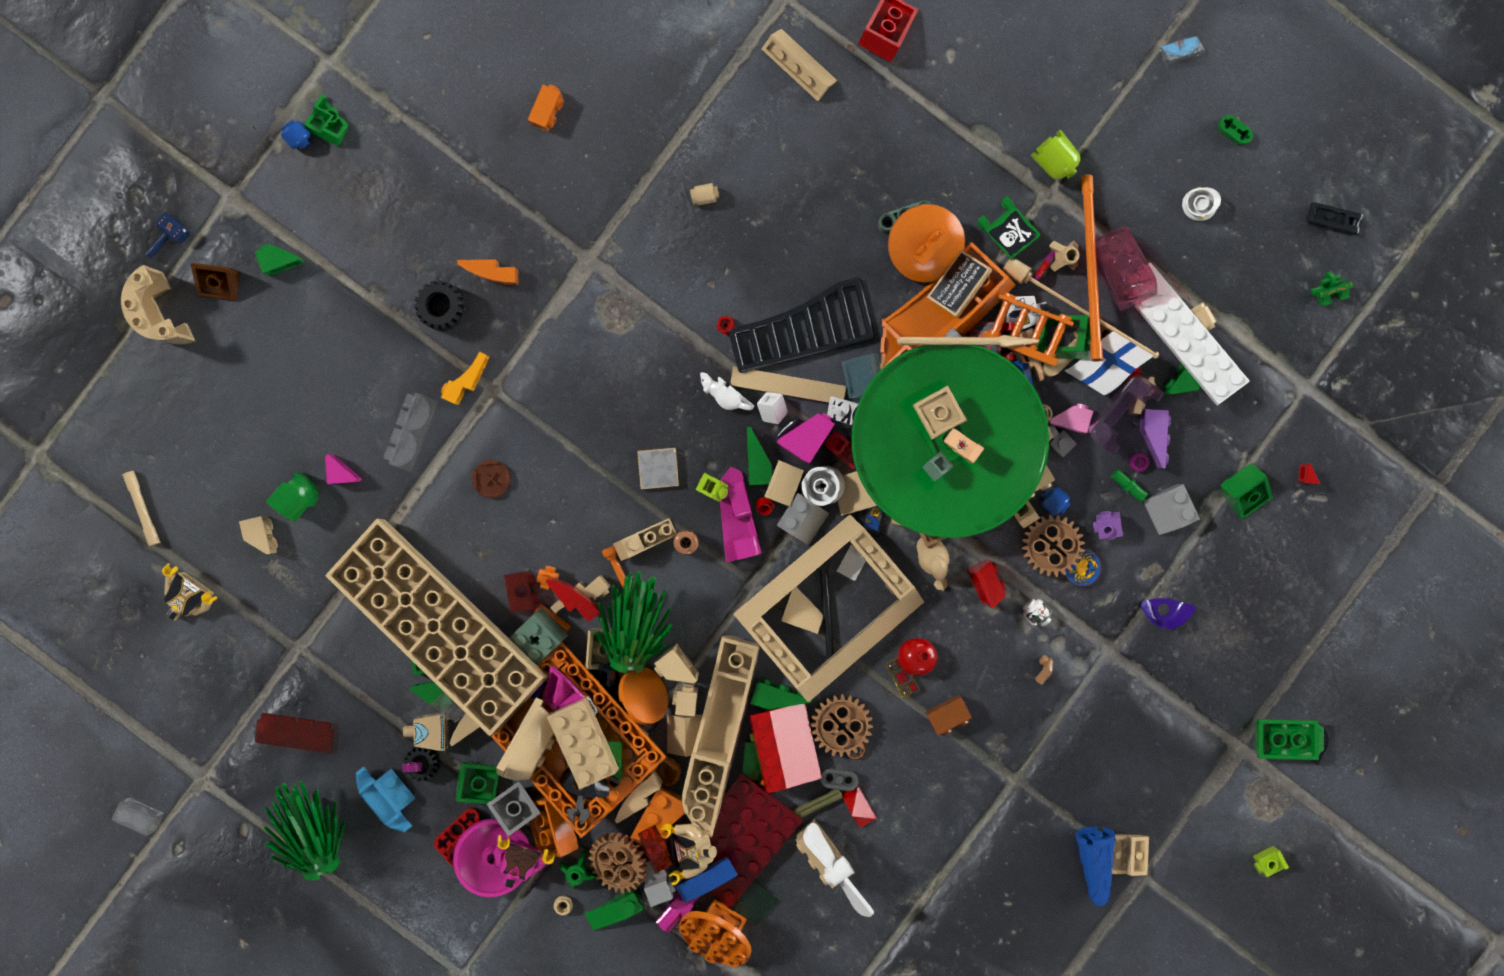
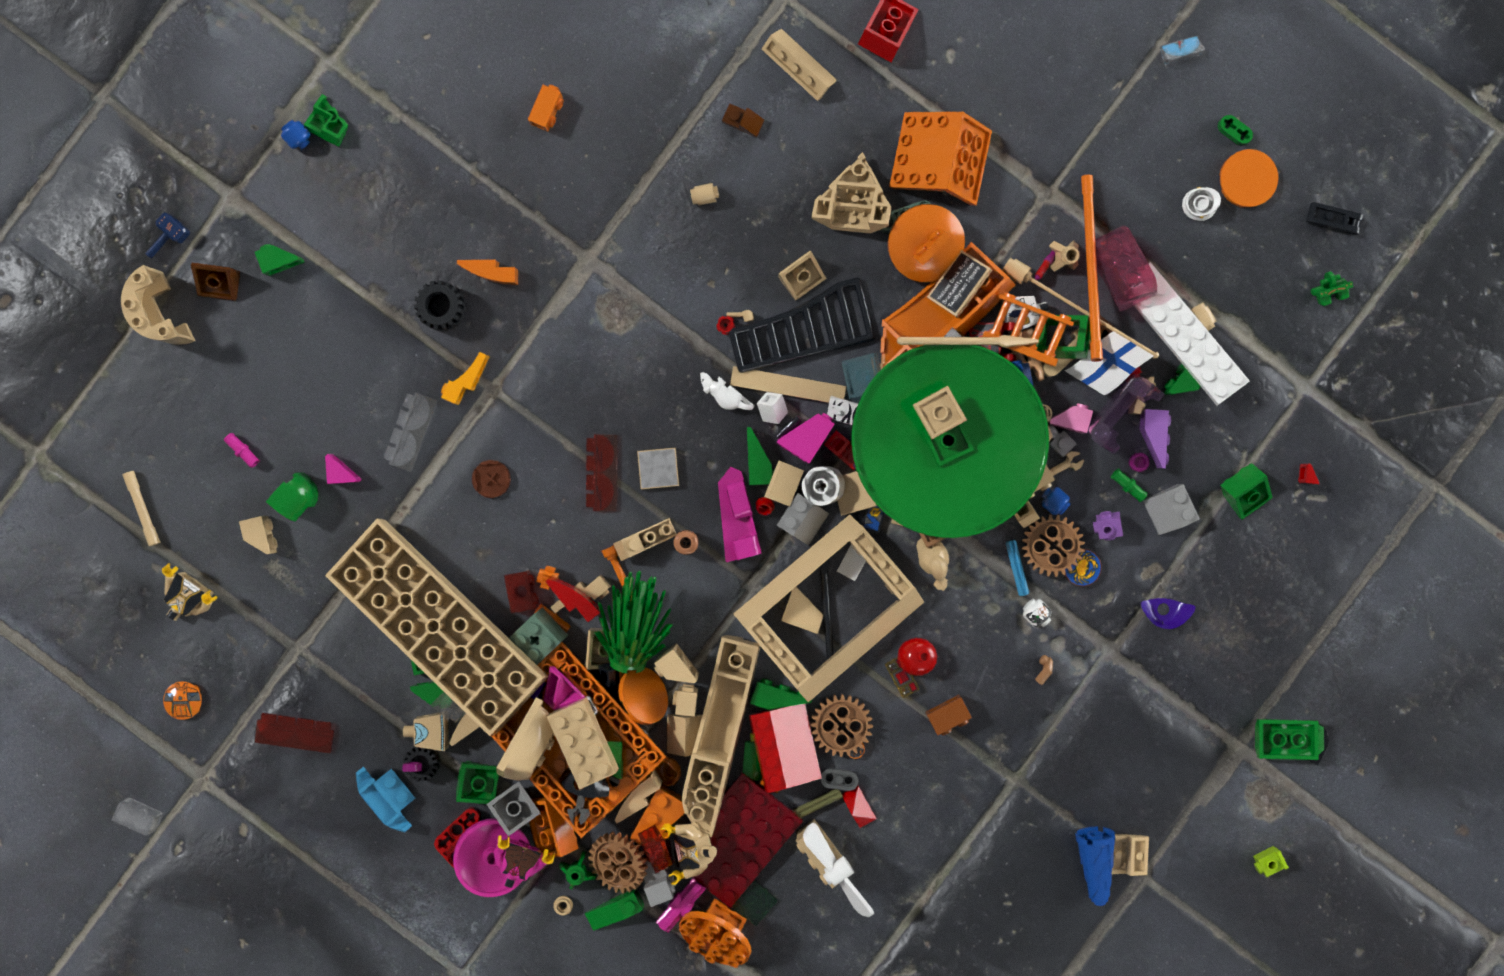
green plant [264,780,346,881] -> none
blue slope [675,856,737,903] -> none
lime brick [696,473,729,502] -> none
sand green slope [923,451,953,481] -> none
light nougat leg [943,429,984,464] -> none
red slope [967,559,1007,608] -> none
flag [977,196,1041,260] -> none
lime cylinder [1031,129,1080,180] -> none
none -> orange dish [163,681,202,720]
none -> dark pink pin [224,433,260,468]
none -> clear red windscreen [586,434,617,511]
none -> reddish brown slope [722,103,764,138]
none -> tan hand [727,310,754,322]
none -> tan slope [778,251,827,301]
none -> tan wedge [812,152,891,233]
none -> orange bracket [889,112,992,206]
none -> dark azure axle [1006,540,1029,596]
none -> tan bar [1049,451,1084,476]
none -> orange tile [1219,149,1278,208]

